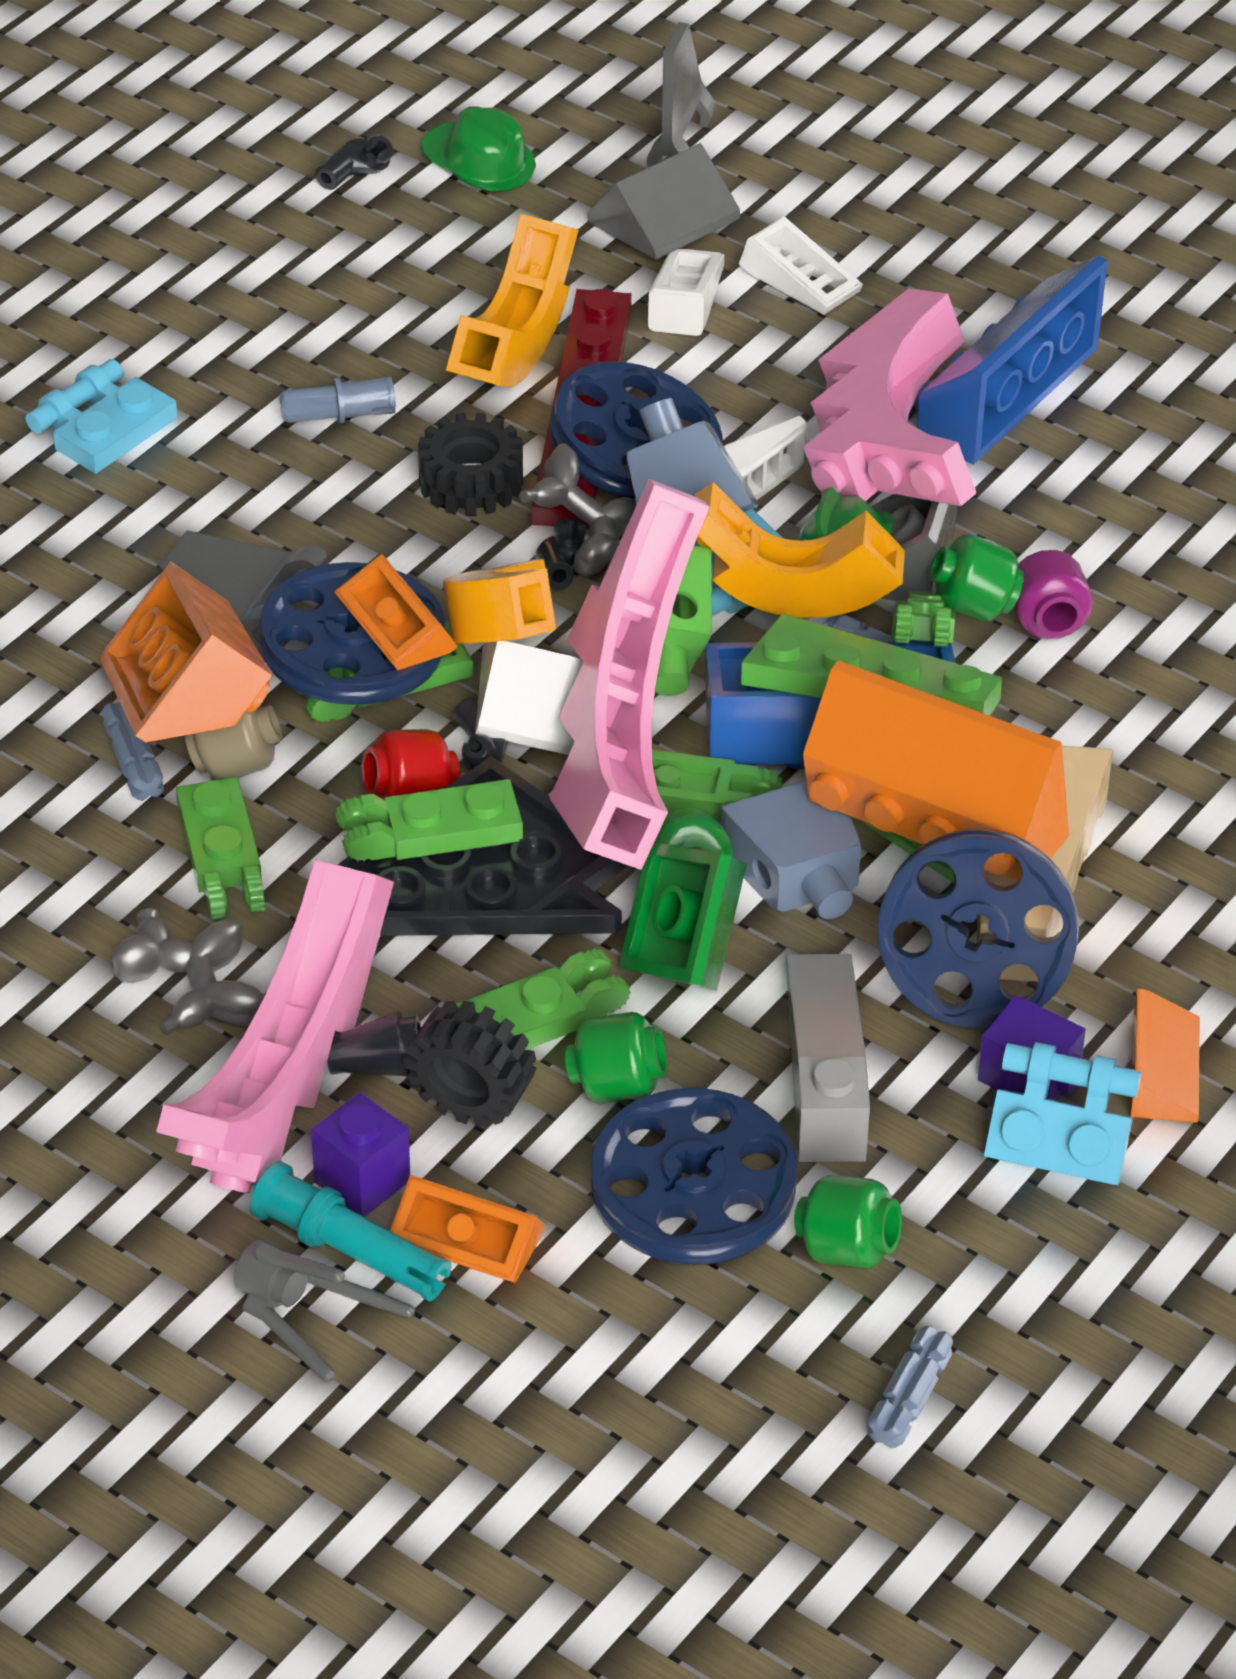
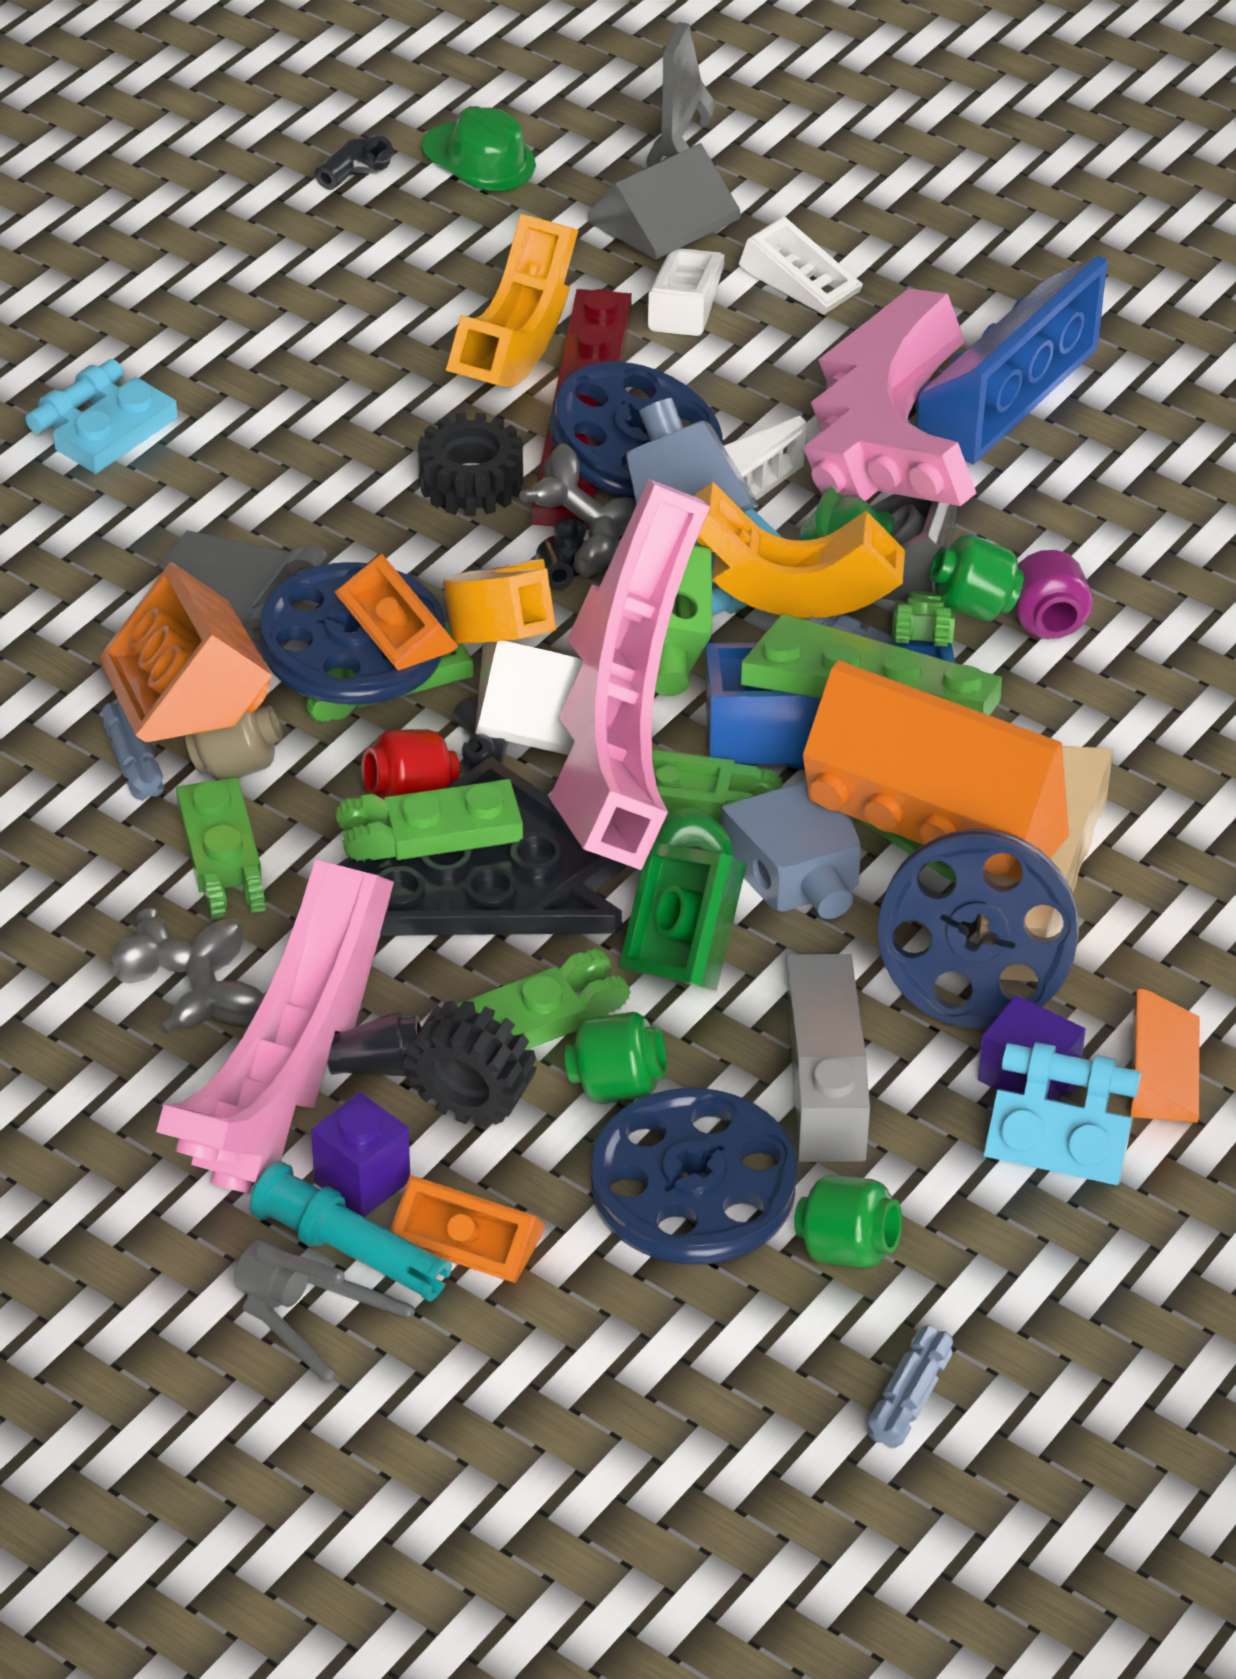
sand blue axle [279,376,396,424] -> none

